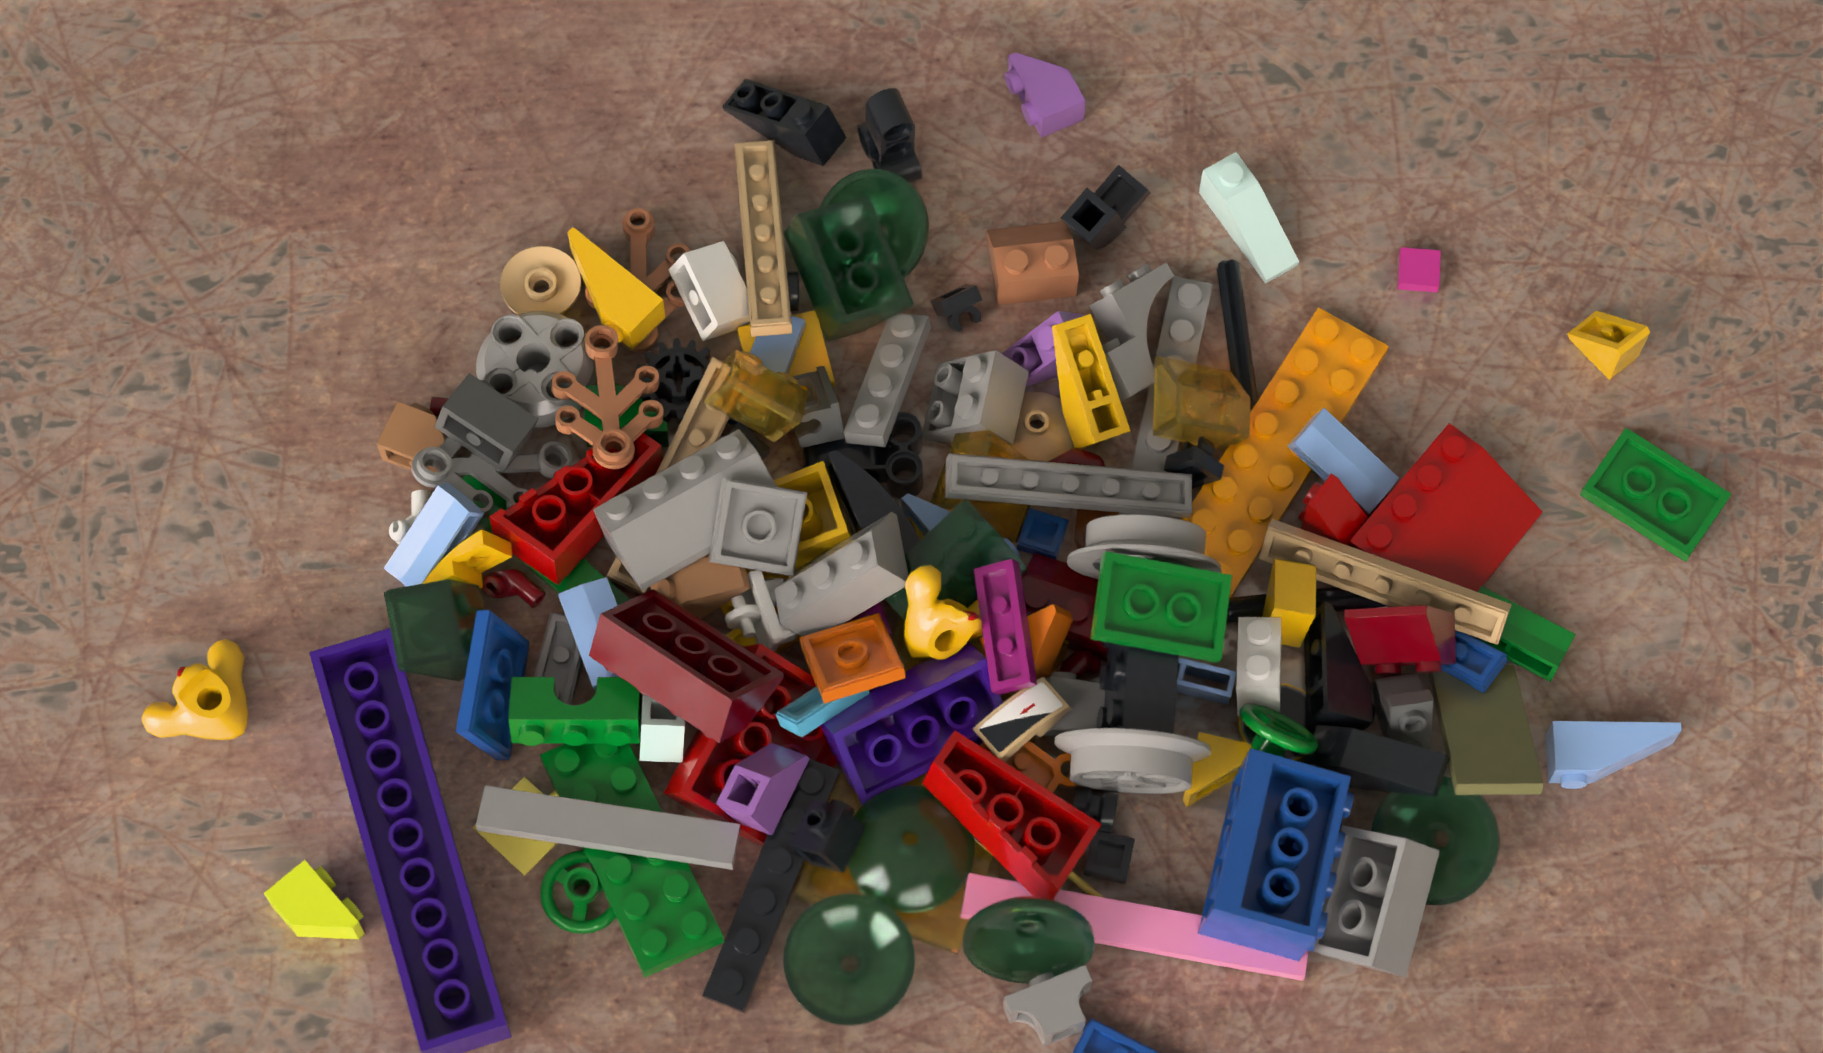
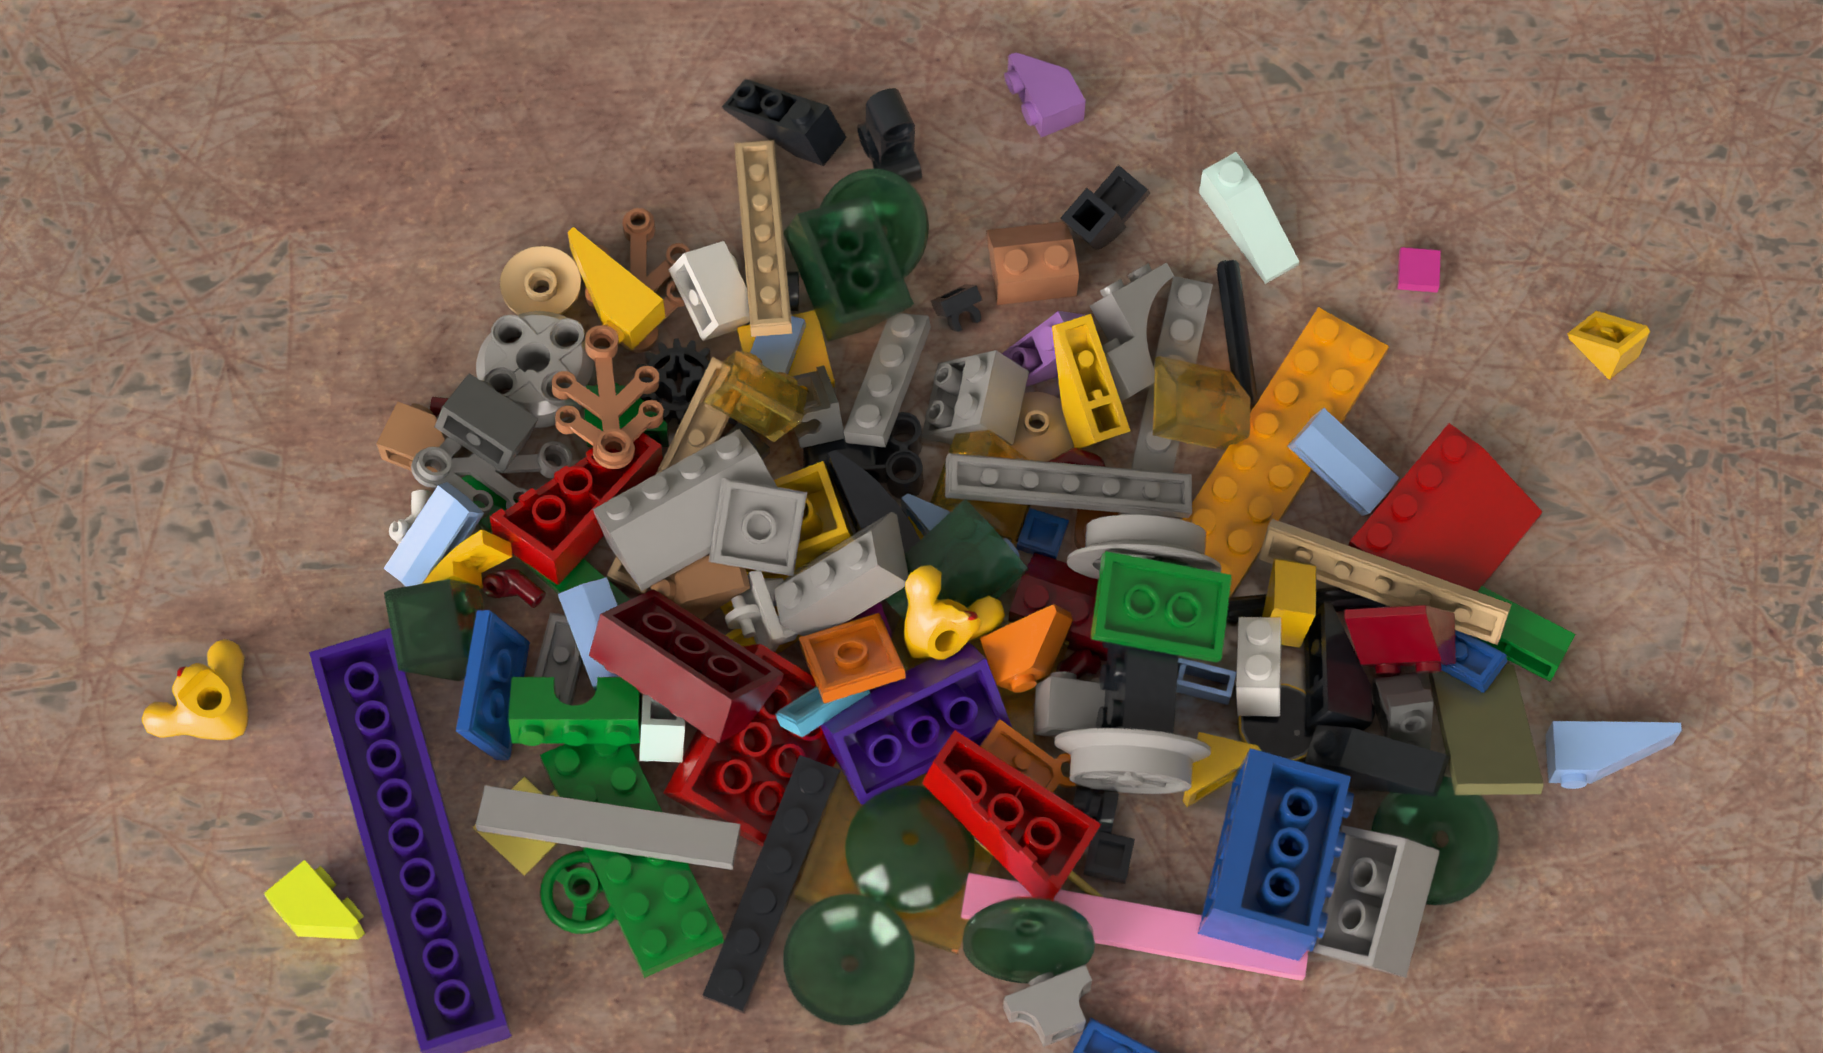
medium lavender slope [716,743,810,835] -> none
black brick [789,799,866,873] -> none
slope [973,677,1072,762] -> none
magenta plate [974,559,1037,695] -> none
black tile [1164,436,1224,489] -> none
green piece [1239,704,1318,757] -> none
red slope [1298,473,1368,546] -> none
green plate [1580,427,1732,562] -> none

